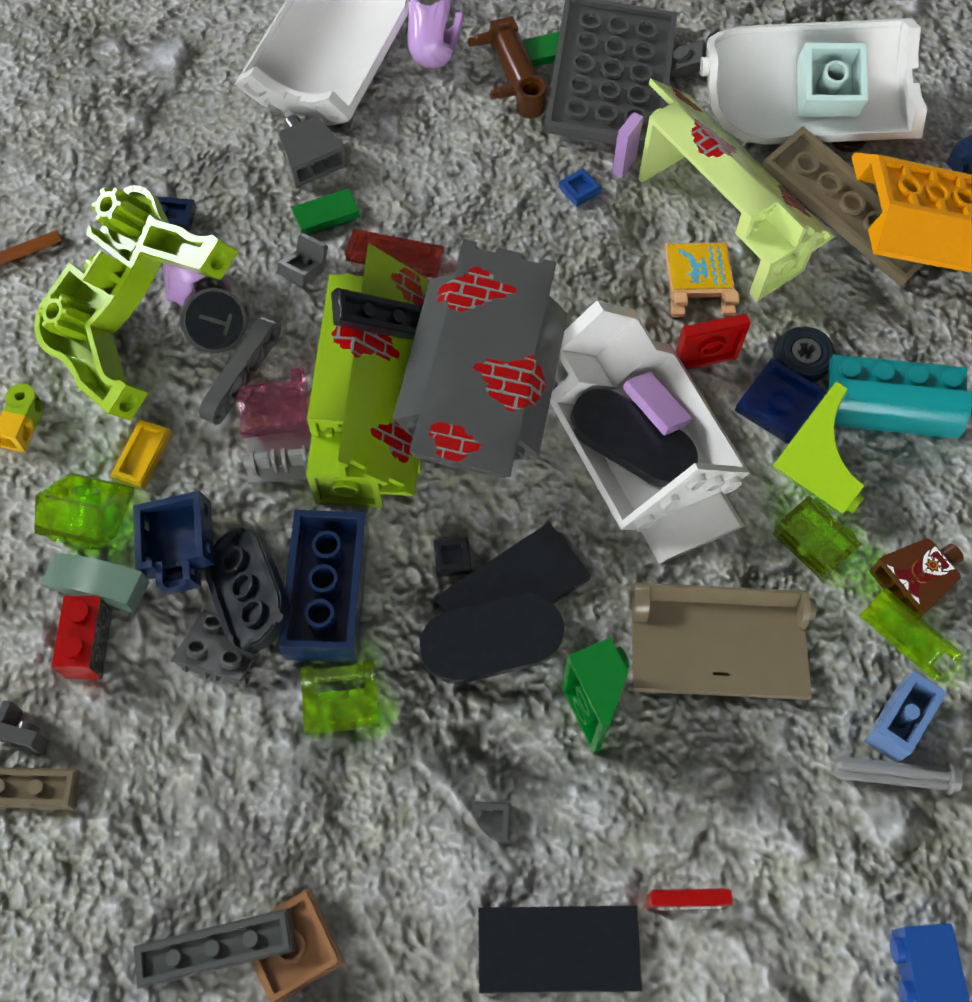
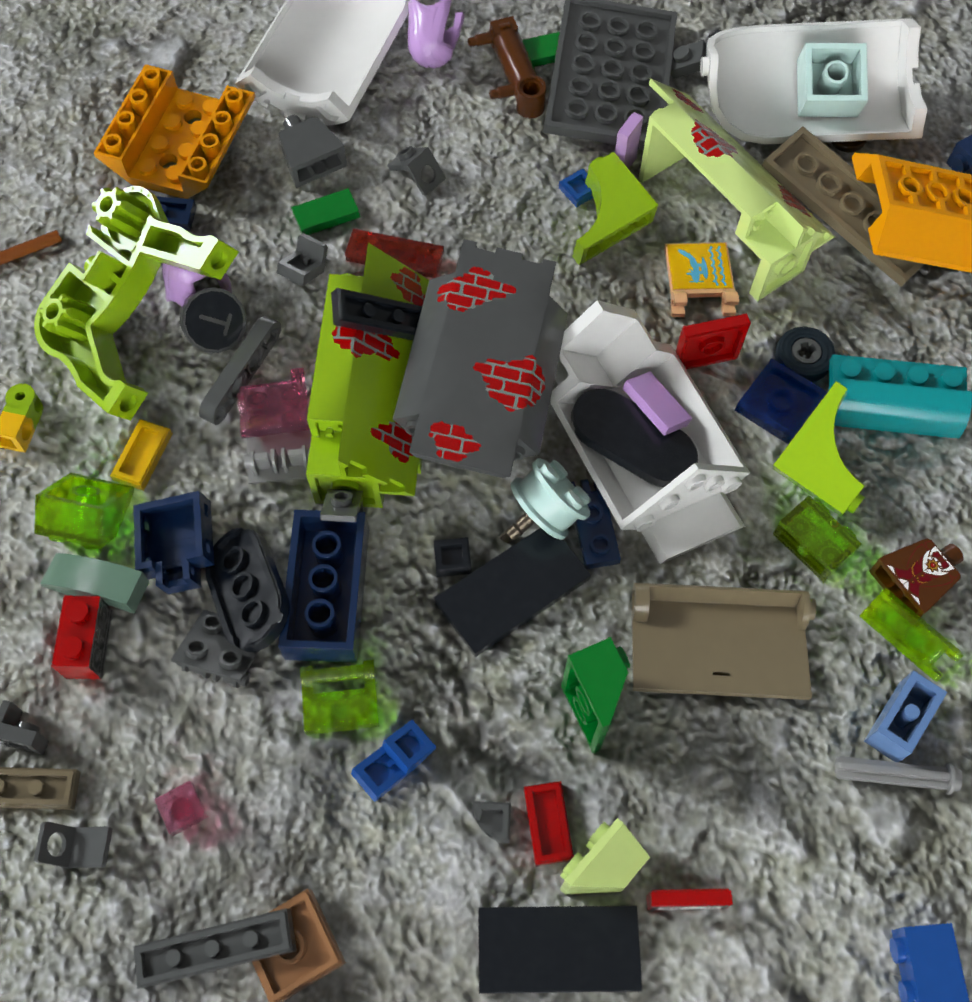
black tile [420,593,564,684] -> none
none -> dark grey bracket [34,822,113,868]
none -> light orange slope [94,64,256,199]
none -> clear pink plate [154,781,208,836]
none -> dark grey bracket [320,489,363,522]
none -> blue slope [351,719,436,802]
none -> dark grey bracket [387,146,446,195]
none -> light aqua wheel [499,458,591,544]
none -> red tile [523,781,574,867]
none -> yellowish green slope [560,818,650,895]
none -> dark blue hinge [571,479,621,569]
none -> lime arch [572,151,658,266]

